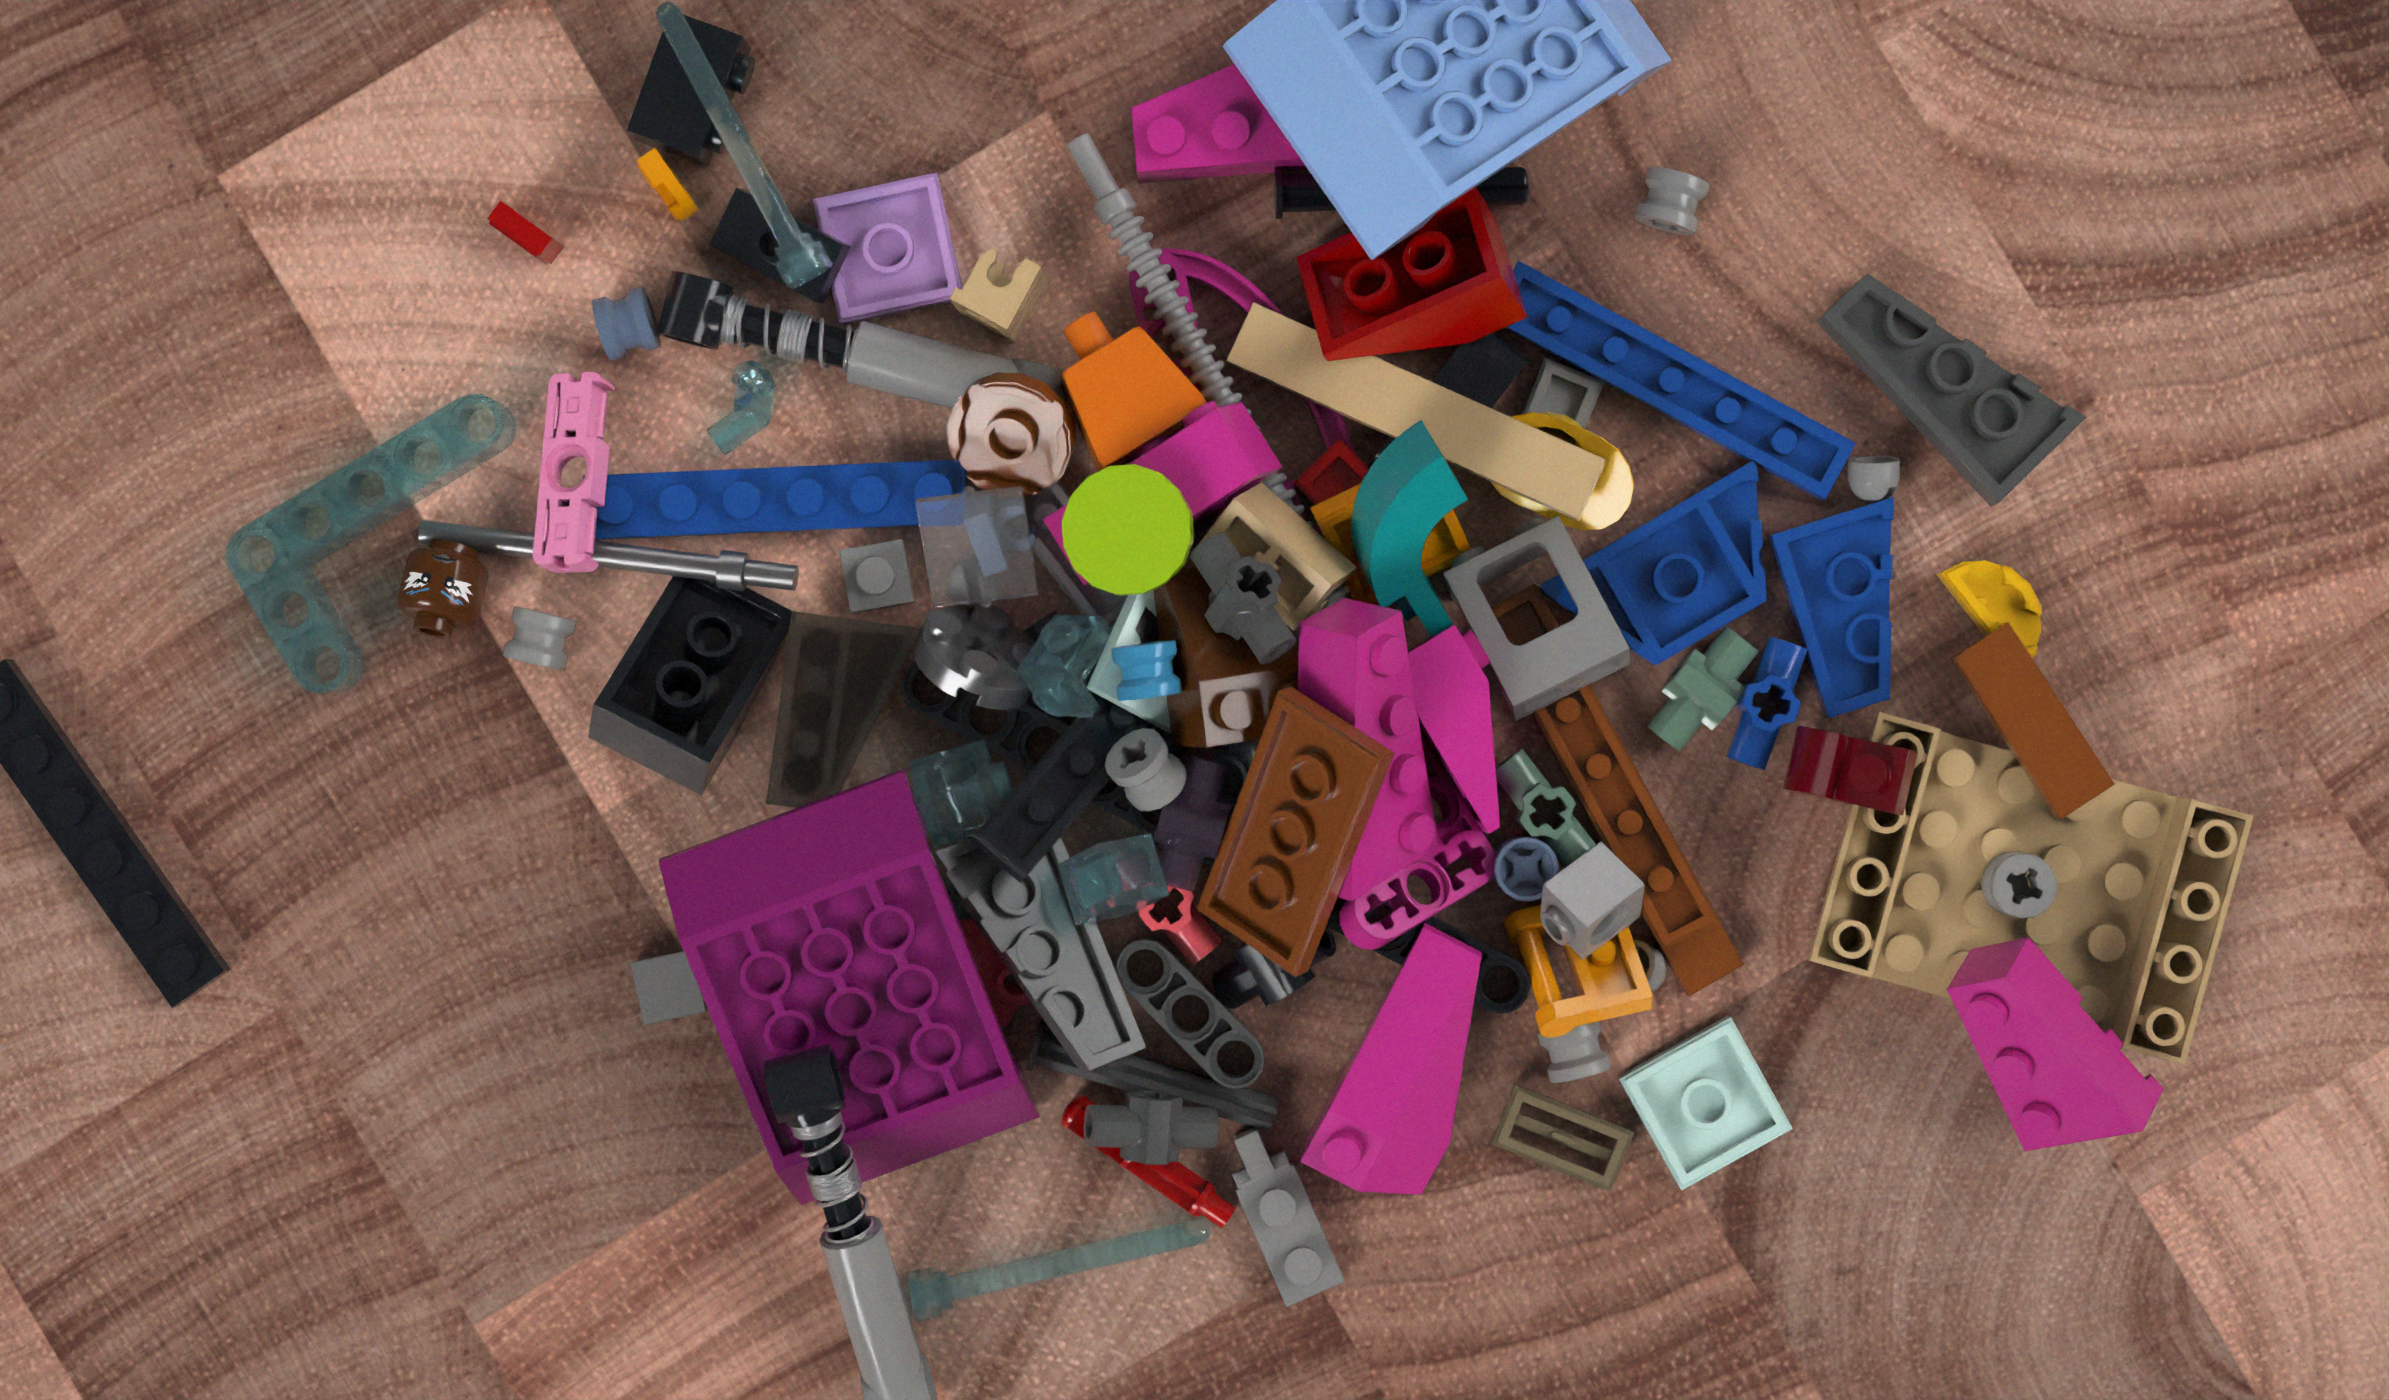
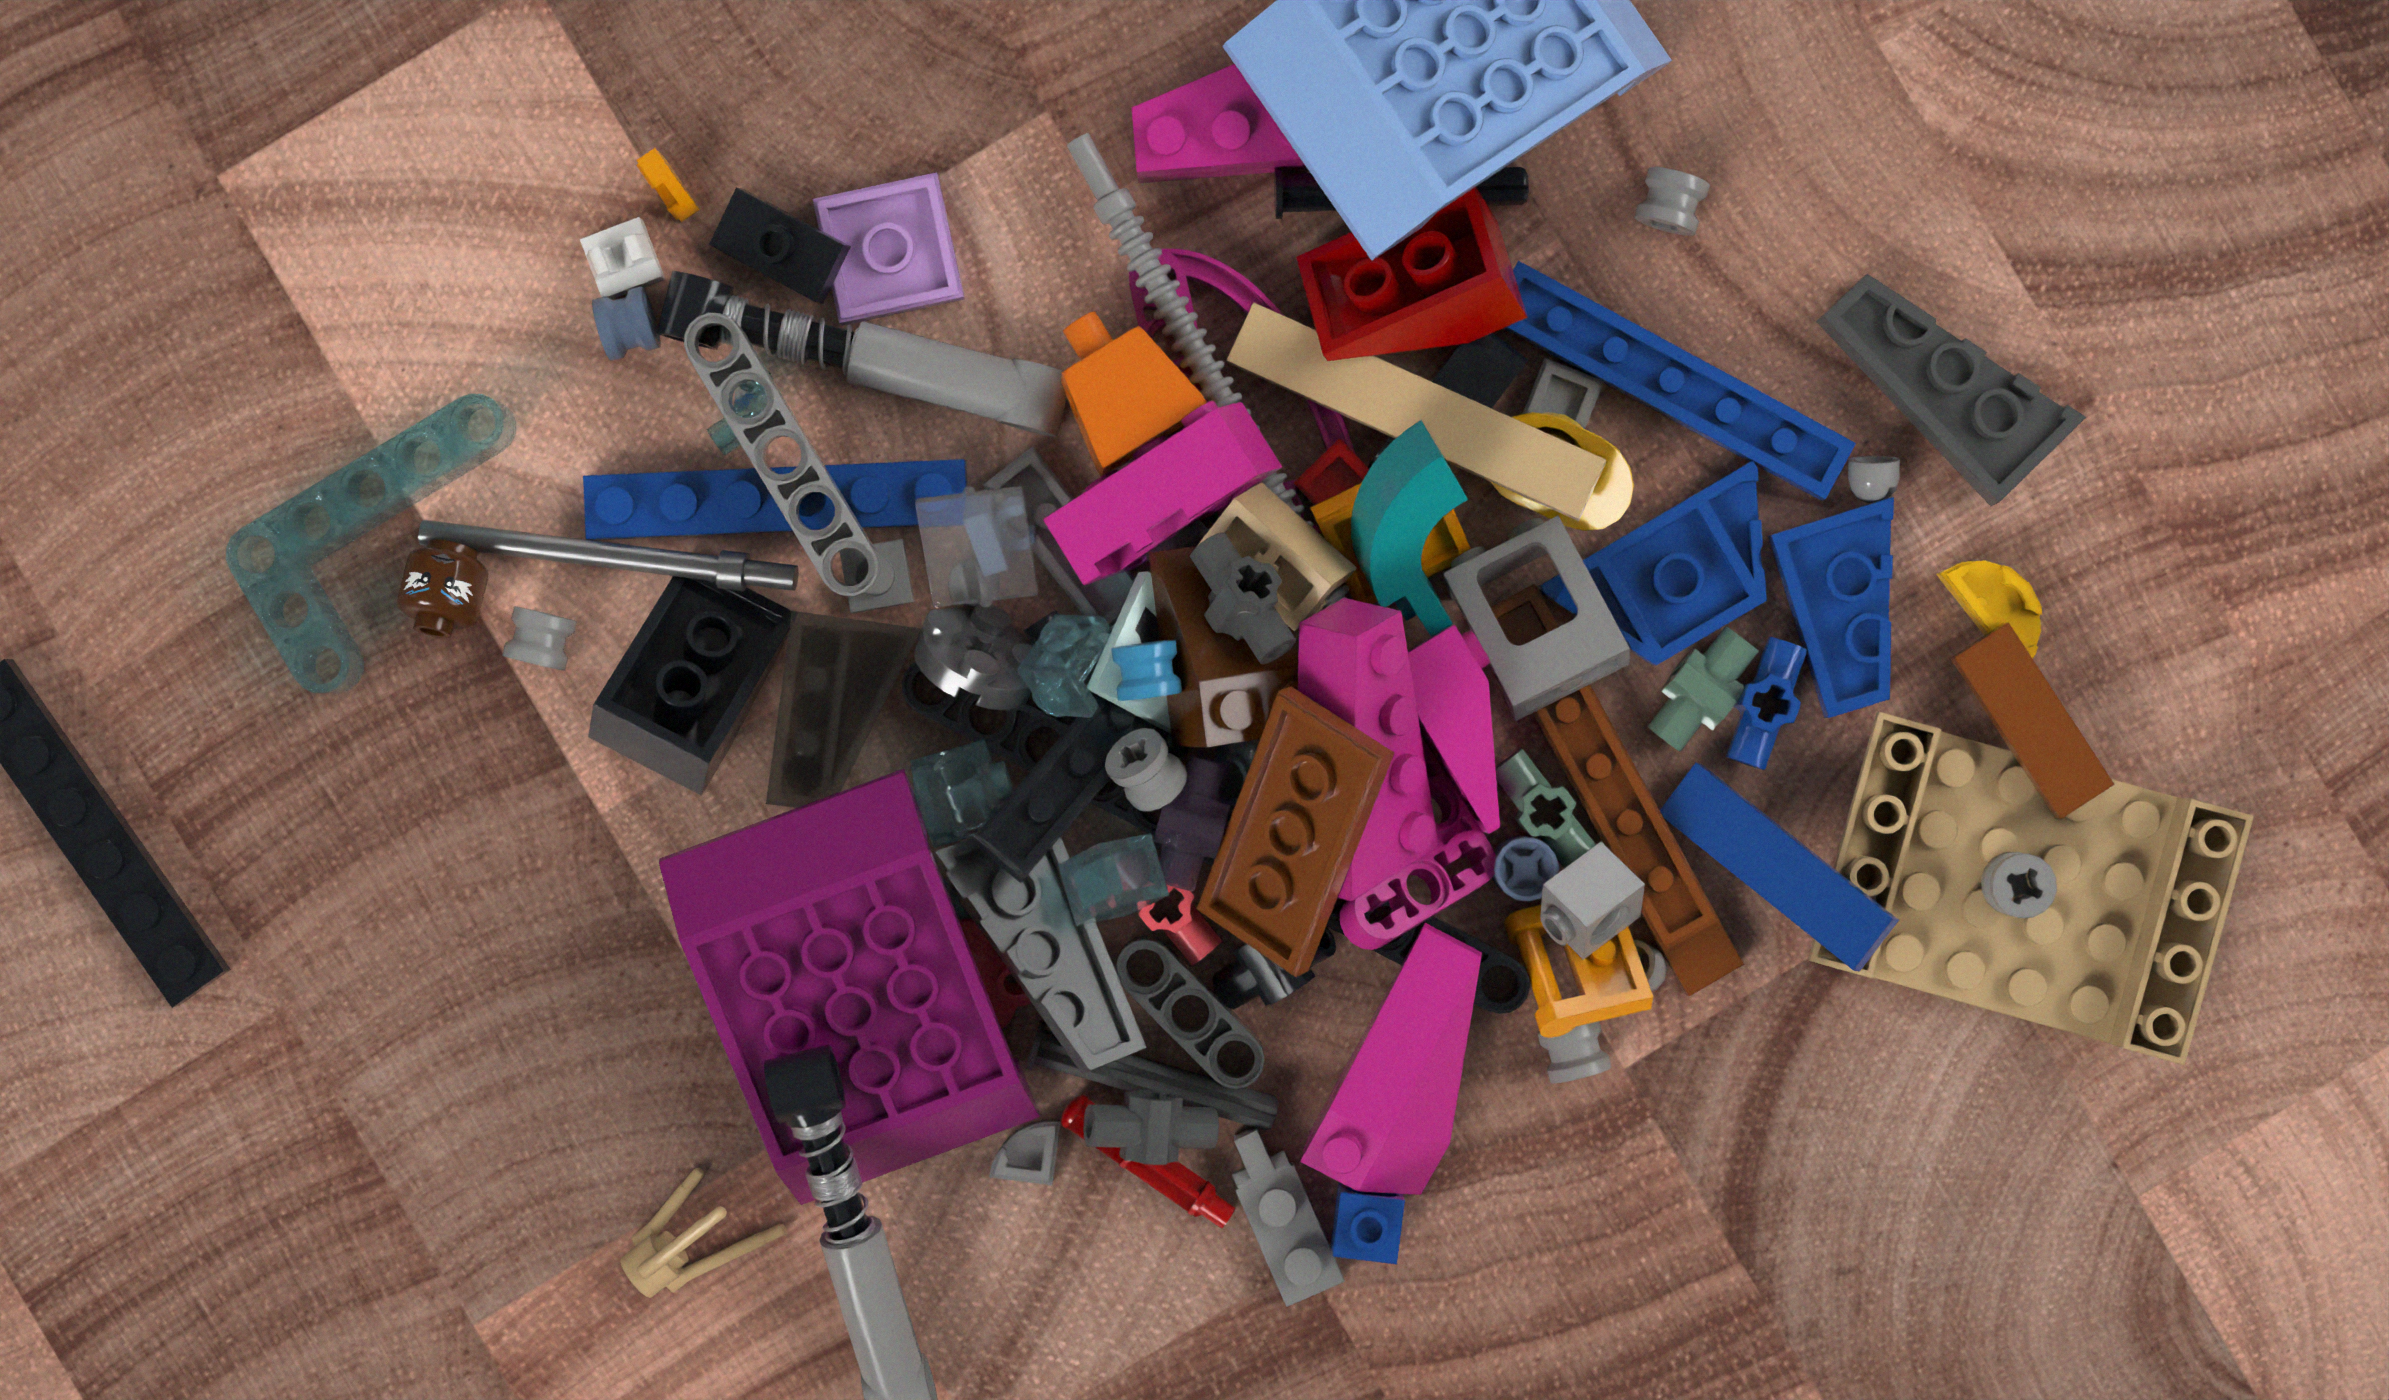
red tile [487,200,564,264] -> none
bright pink piece [532,372,615,573] -> none
black brick [627,10,755,166] -> none
light grey tile [630,951,708,1025] -> none
clear light blue piece [656,2,833,289] -> none
clear light blue piece [907,1219,1211,1323] -> none
tile [947,372,1076,498] -> none
tan hinge [950,249,1047,343] -> none
lime tile [1062,464,1194,596] -> none
dark tan tile [1490,1083,1634,1192] -> none
light aqua tile [1617,1015,1793,1191] -> none
dark red brick [1783,726,1918,816] -> none
dark pink wedge [1947,937,2164,1151] -> none
none -> white tile [580,217,665,300]
none -> tan plant [620,1168,787,1298]
none -> light grey beam [684,313,880,596]
none -> light grey tile [989,1119,1061,1185]
none -> blue brick [1330,1182,1405,1265]
none -> blue tile [1660,762,1899,972]

